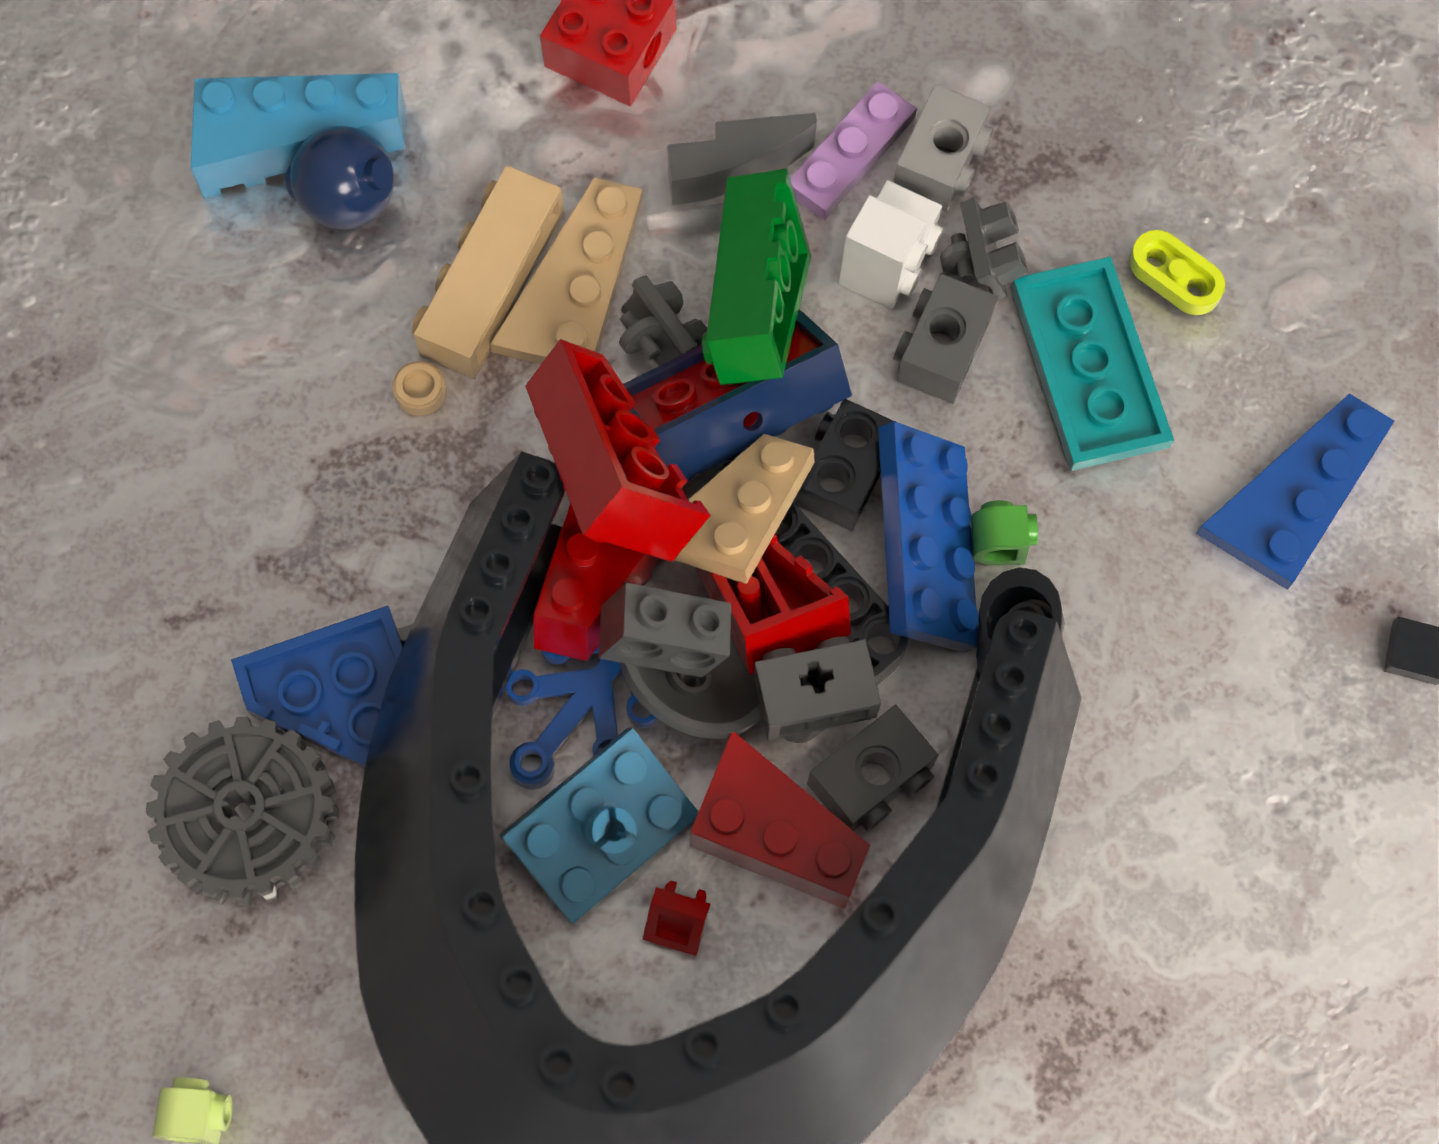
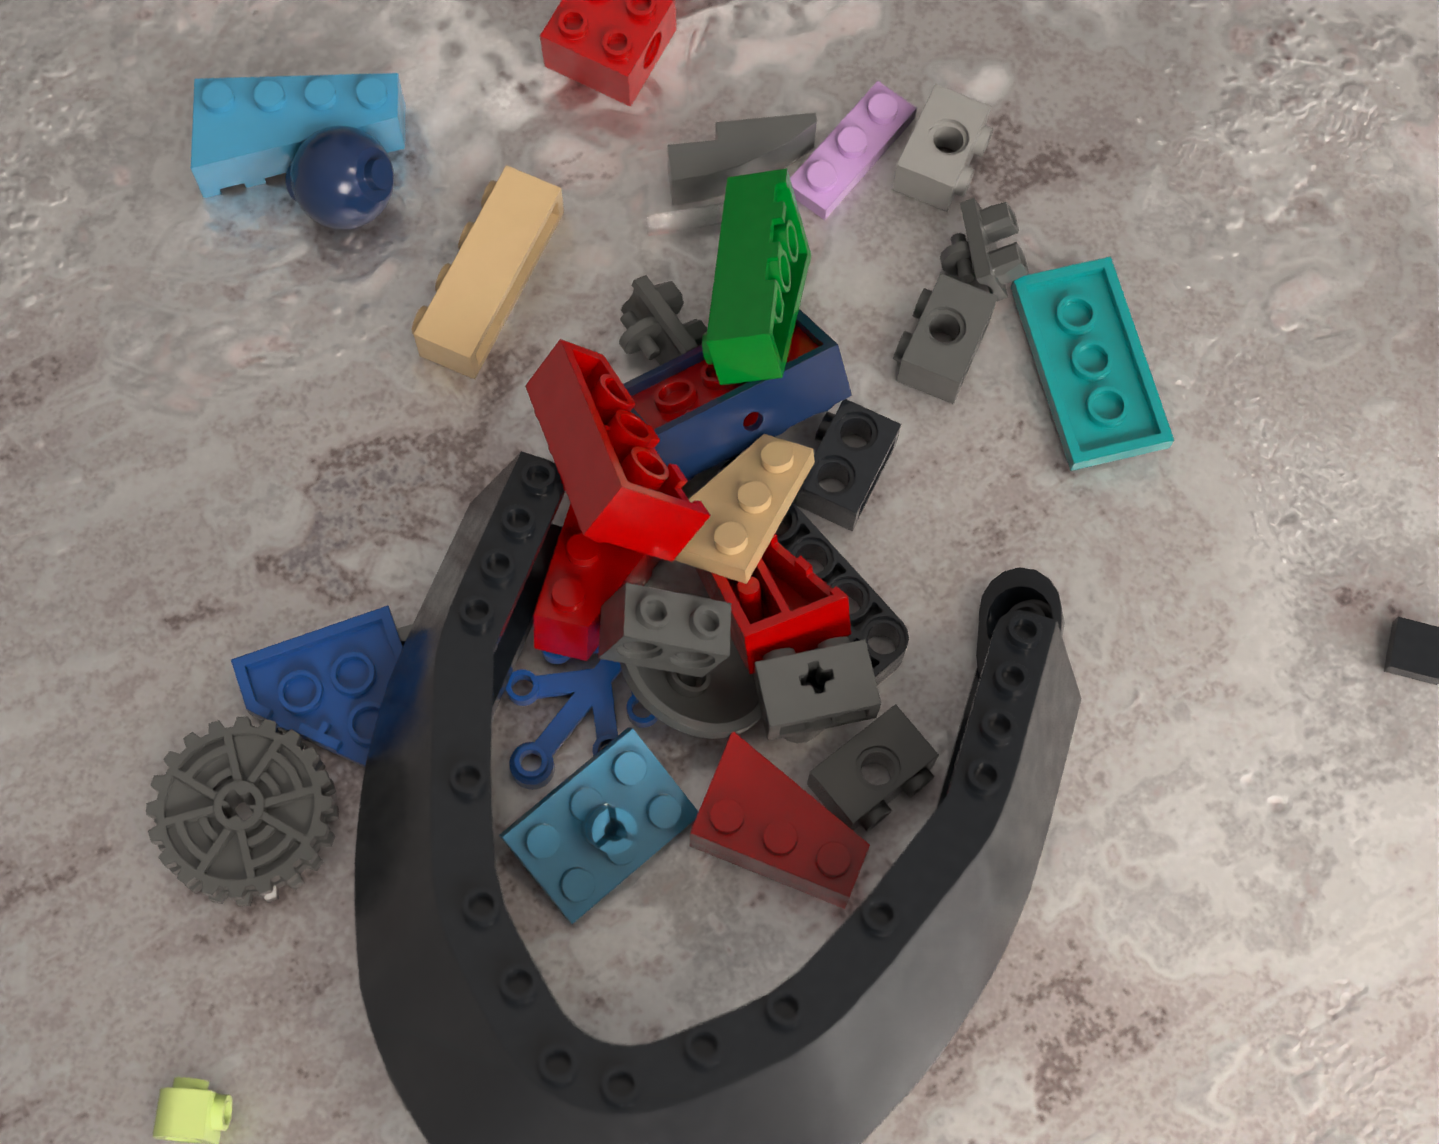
tan tile [393,361,447,416] -> none
tan wing [490,178,643,364] -> none
red tile [642,880,711,956] -> none
white brick [838,180,945,310] -> none
blue plate [878,421,979,652] -> none
bright green plate [971,500,1038,565] -> none
neon yellow plate [1129,230,1225,315] -> none
blue wing [1196,394,1395,590] -> none

